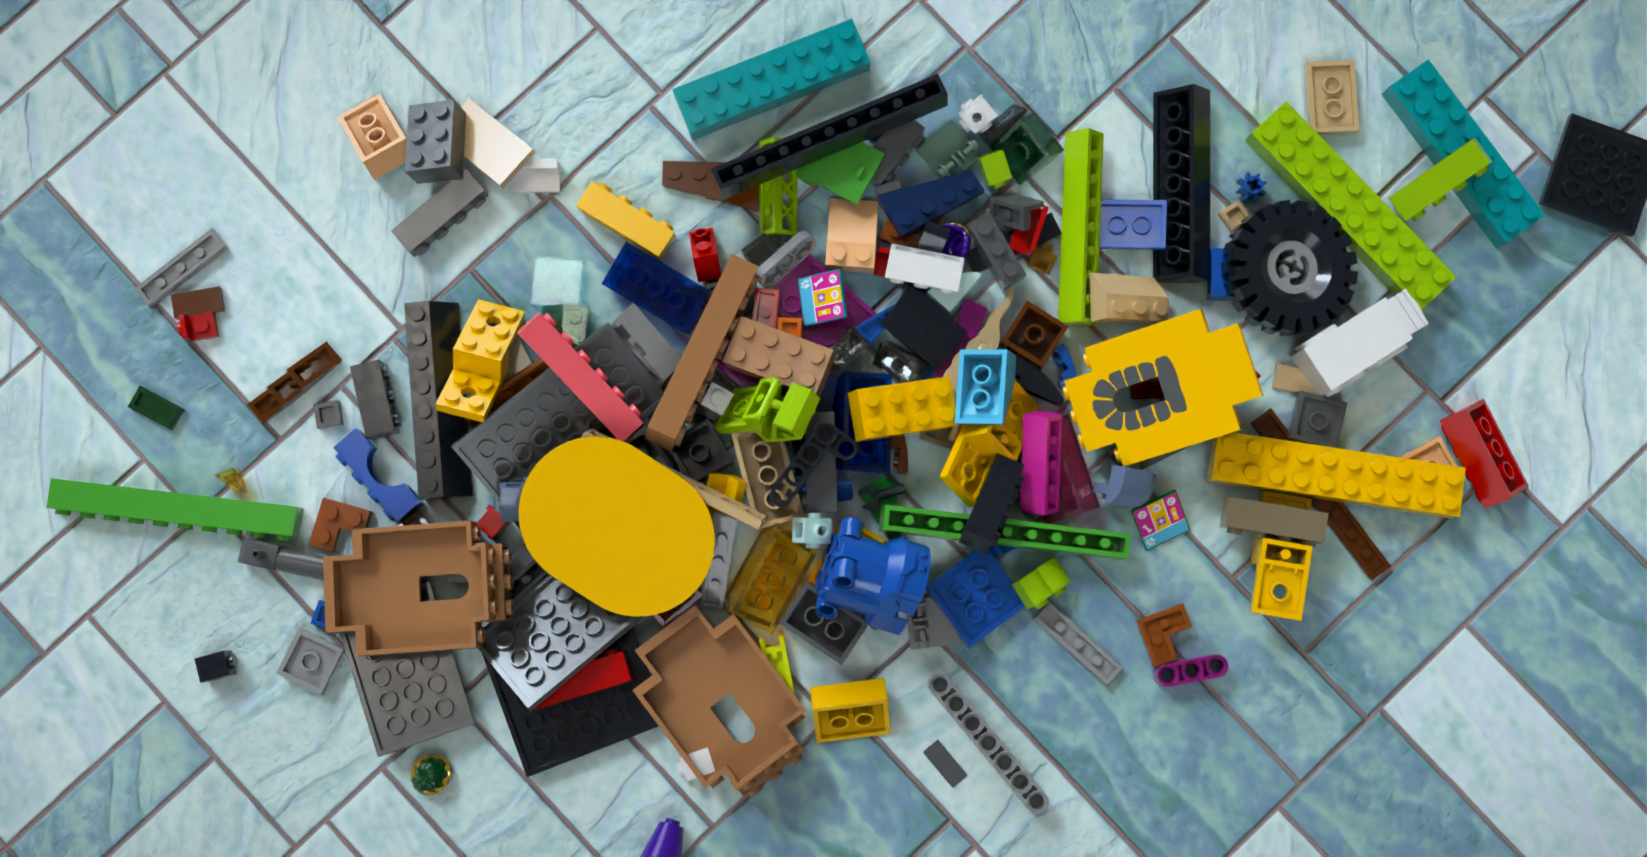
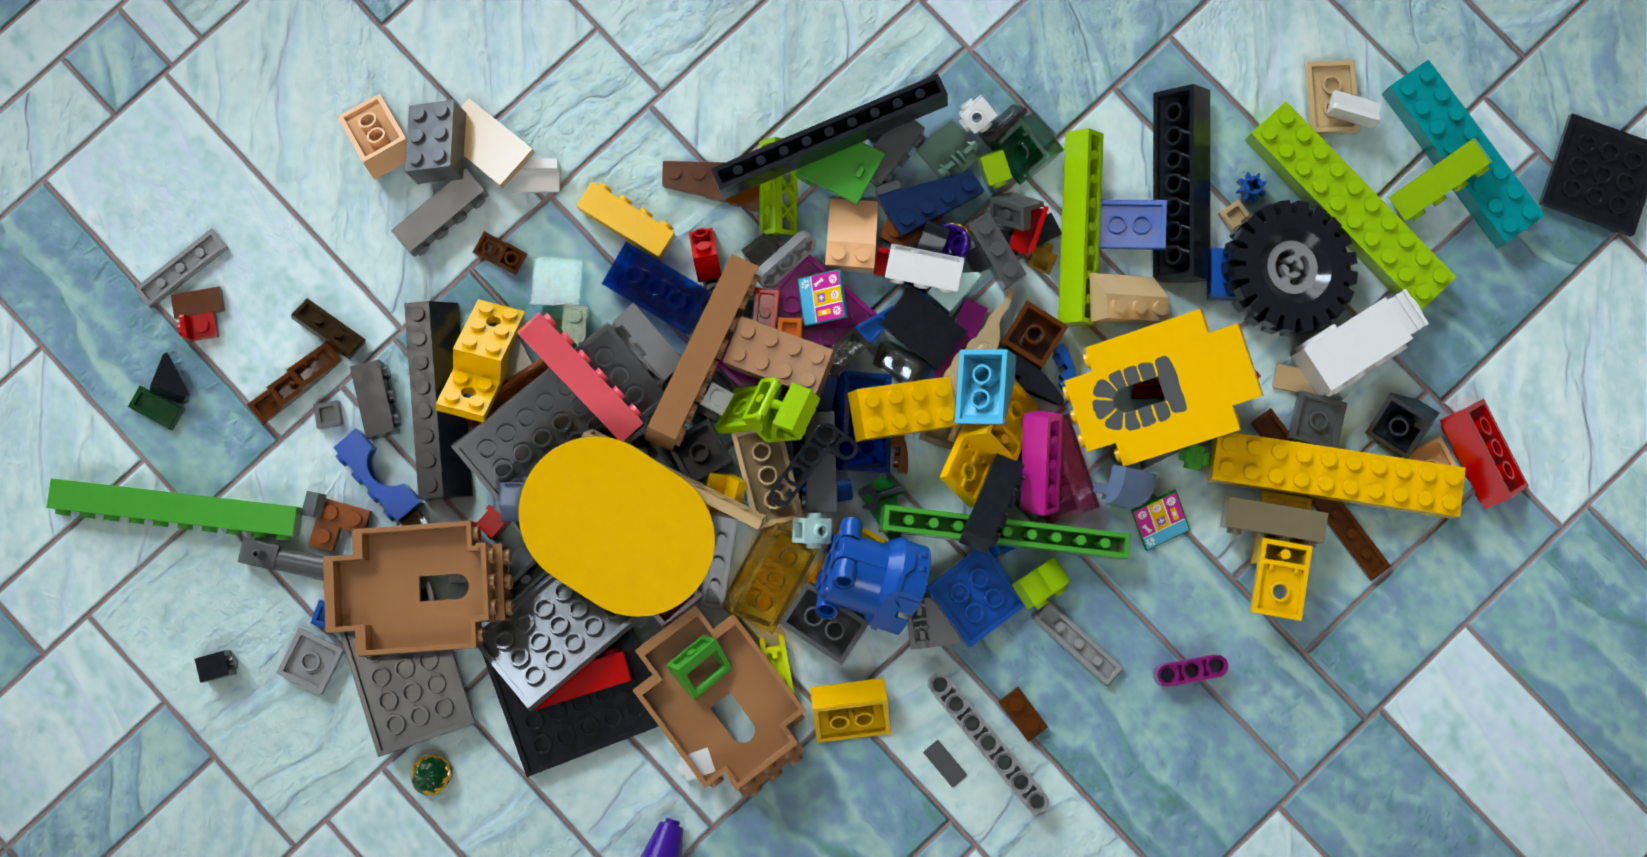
clear yellow slope [215,468,248,494] -> none
teal brick [672,19,871,140] -> none
dark orange plate [1135,603,1192,667] -> none
none -> black slope [149,352,190,404]
none -> dark brown tile [291,298,366,360]
none -> dark grey tile [301,491,326,519]
none -> reddish brown slope [472,231,528,275]
none -> bright green tile [666,634,732,700]
none -> reddish brown plate [998,687,1048,742]
none -> bright green gear [1178,445,1211,471]
none -> white panel [1326,90,1382,129]
none -> black slope [1365,393,1440,459]

